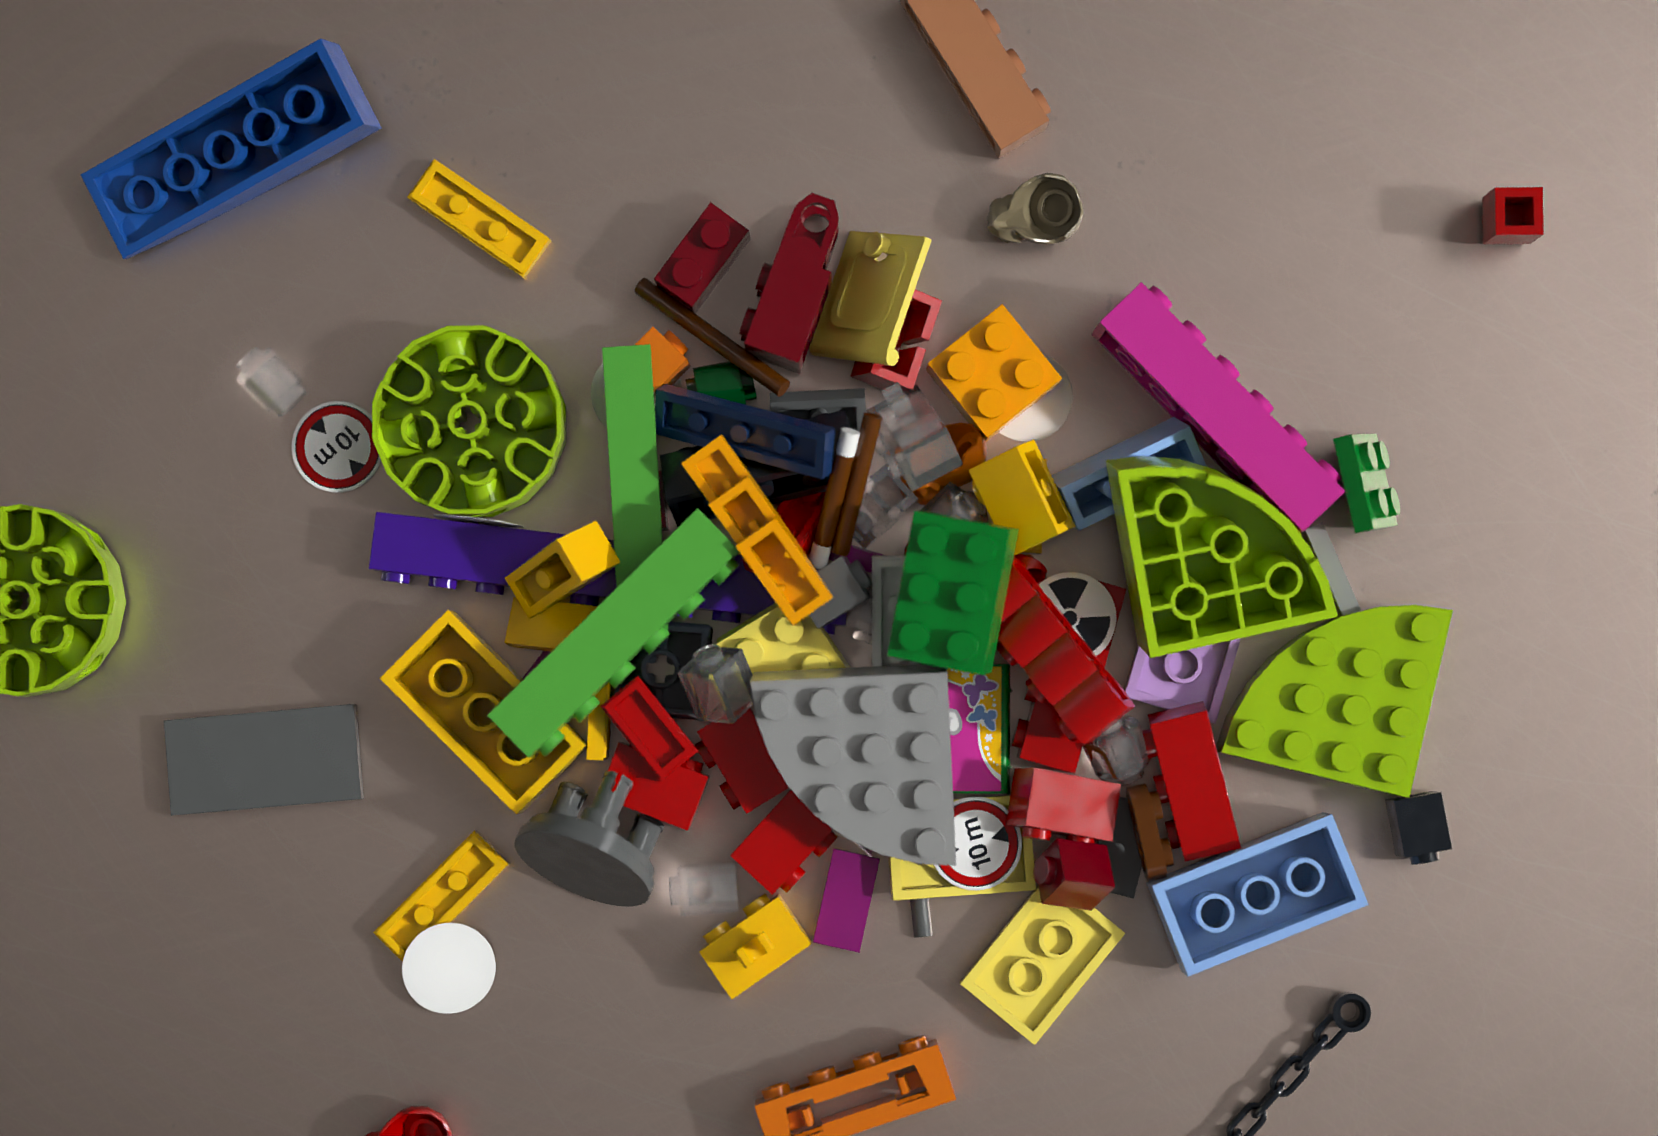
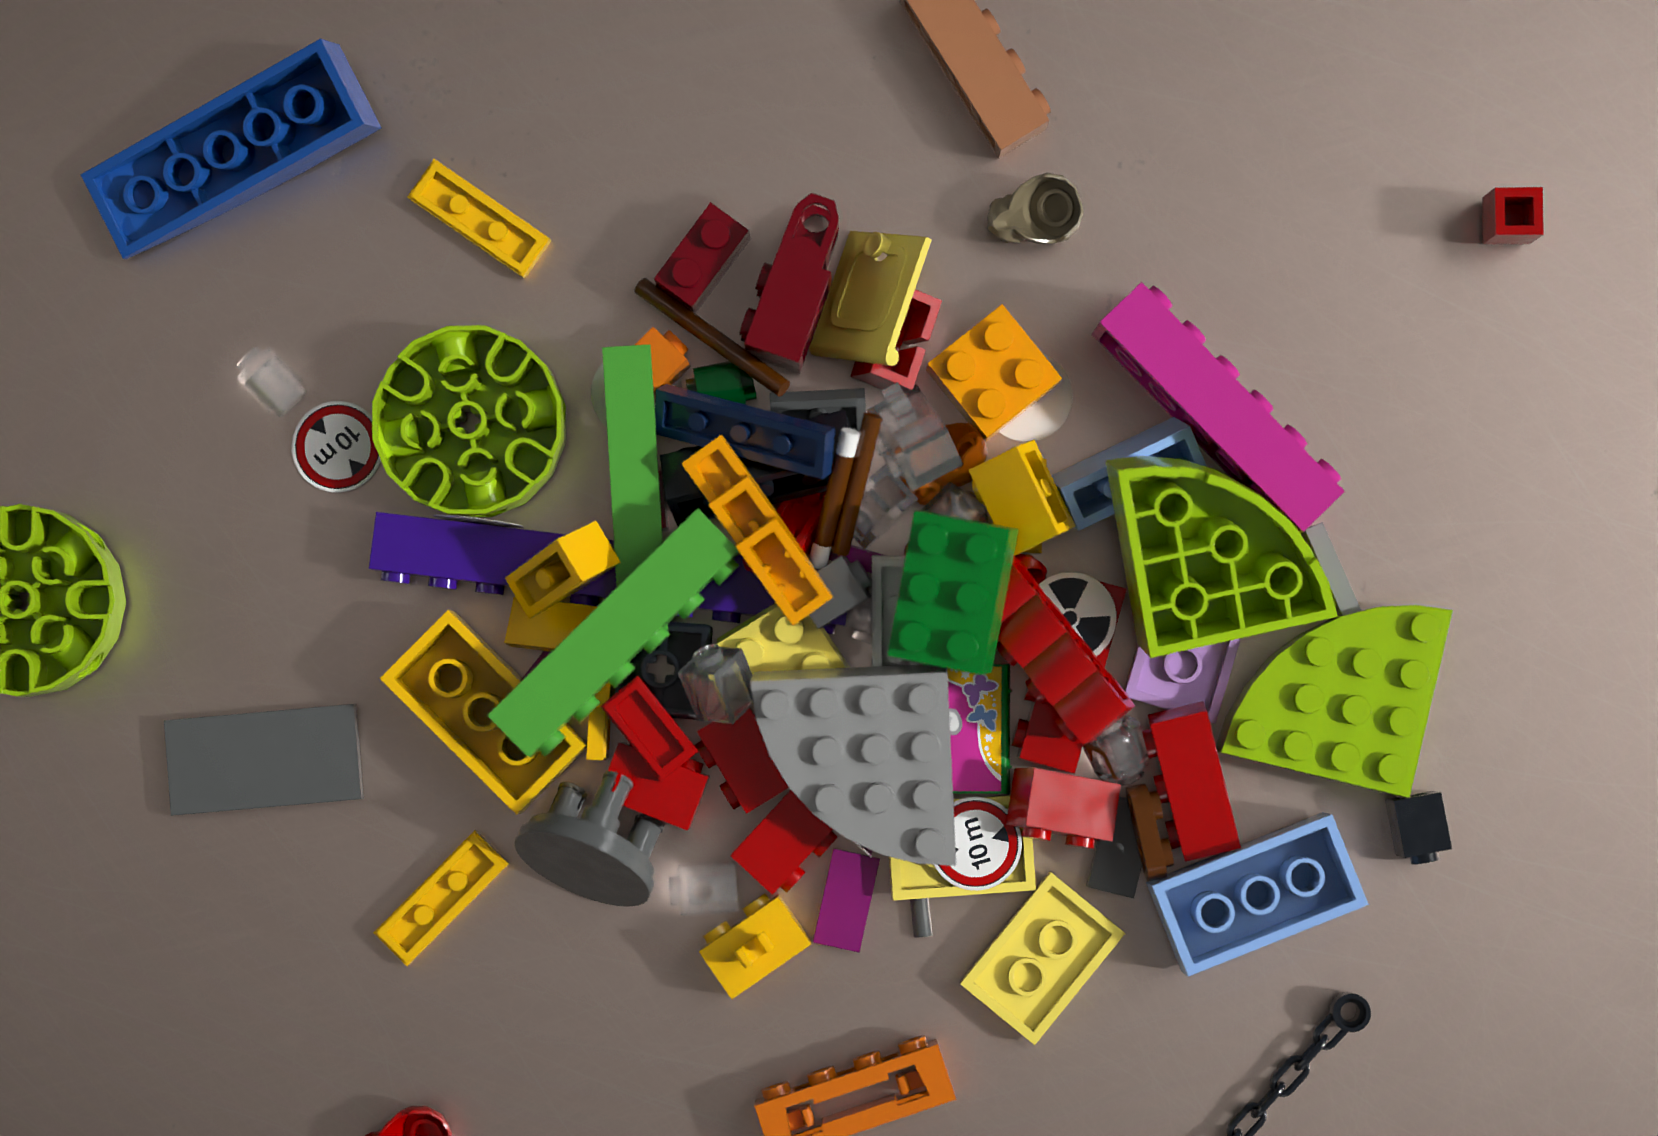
white sticker [402,923,496,1014] -> none
dark red brick [1034,838,1115,911] -> none
green plate [1333,433,1401,533] -> none

